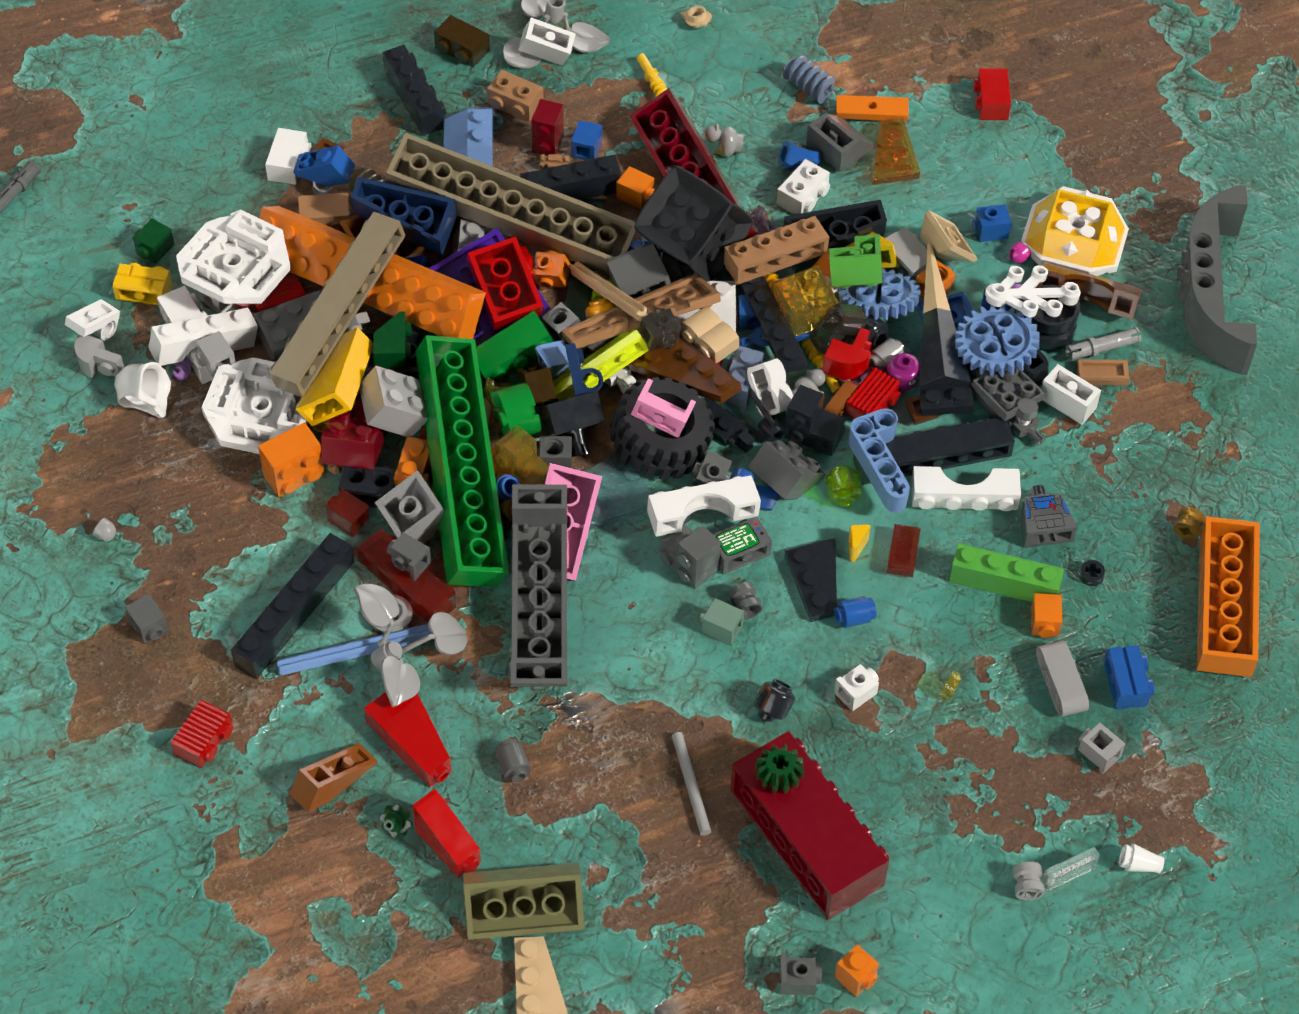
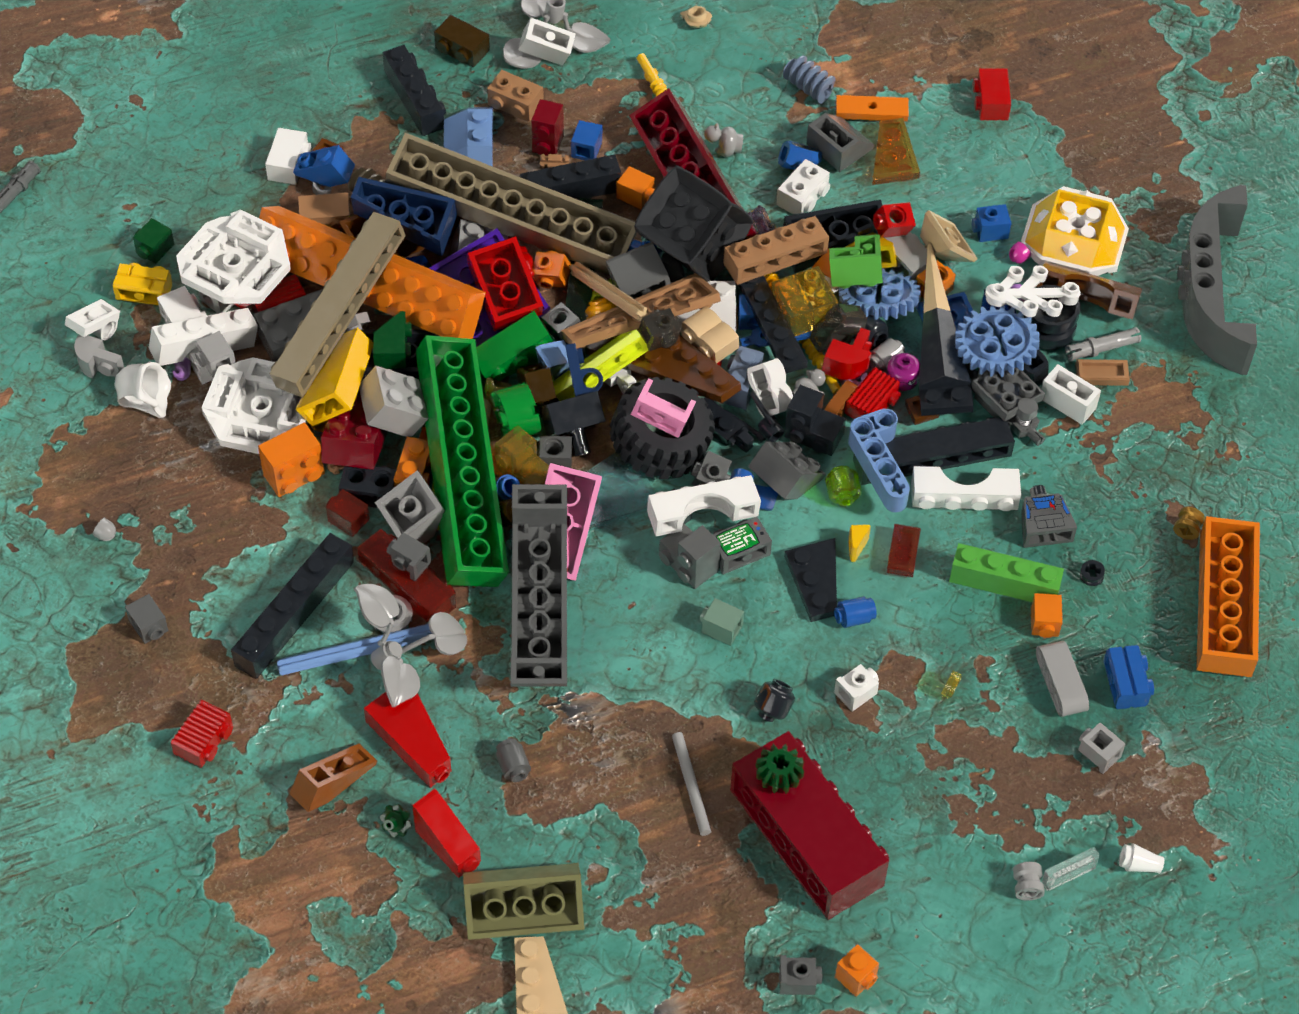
dark grey wheel [728,582,763,620] -> none
none -> red brick [873,202,916,238]

